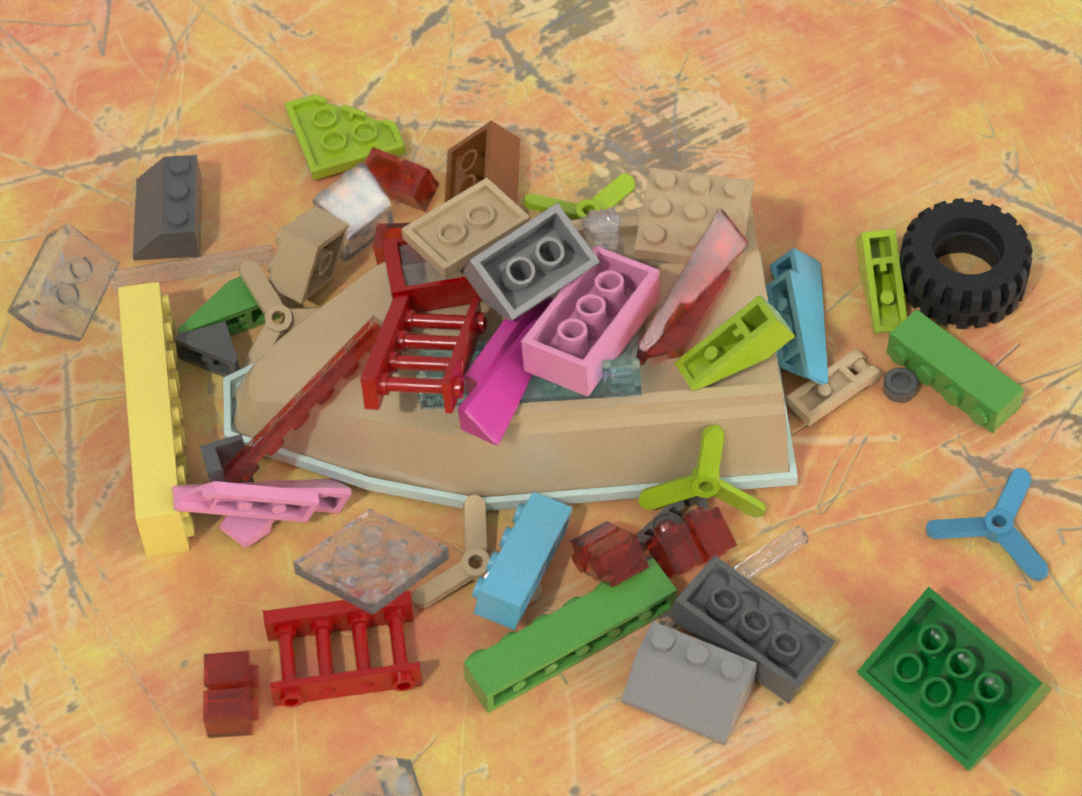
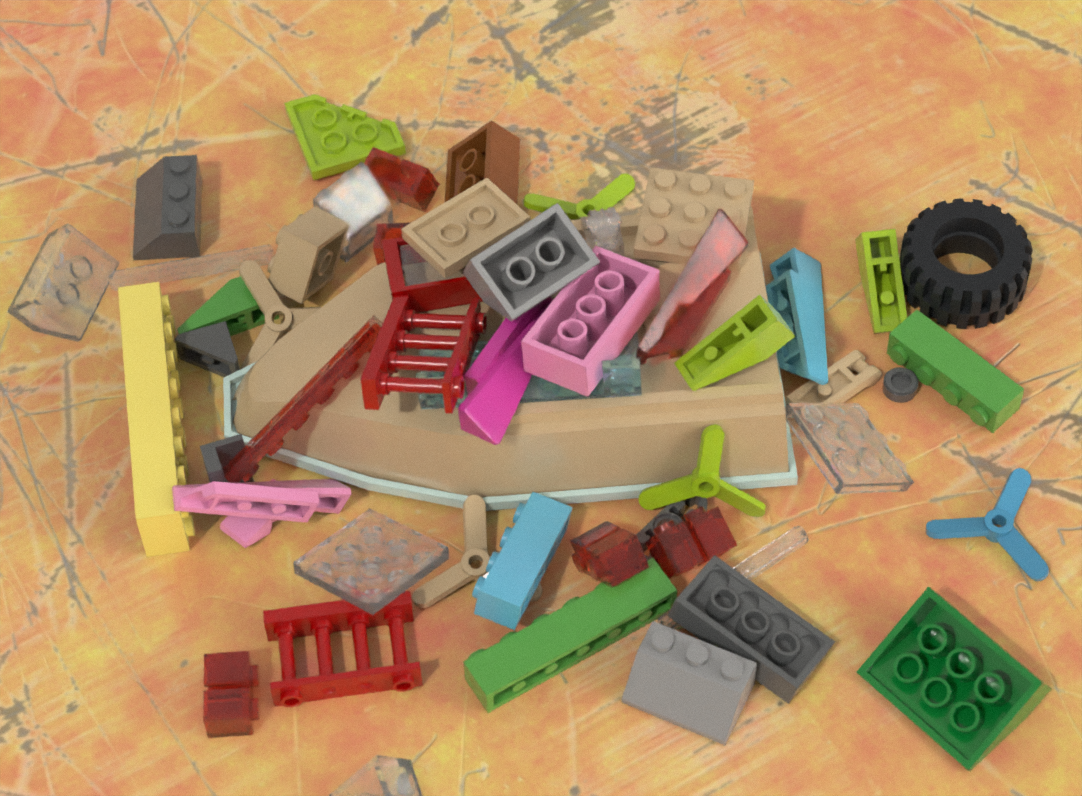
none -> clear plate [785,403,914,494]

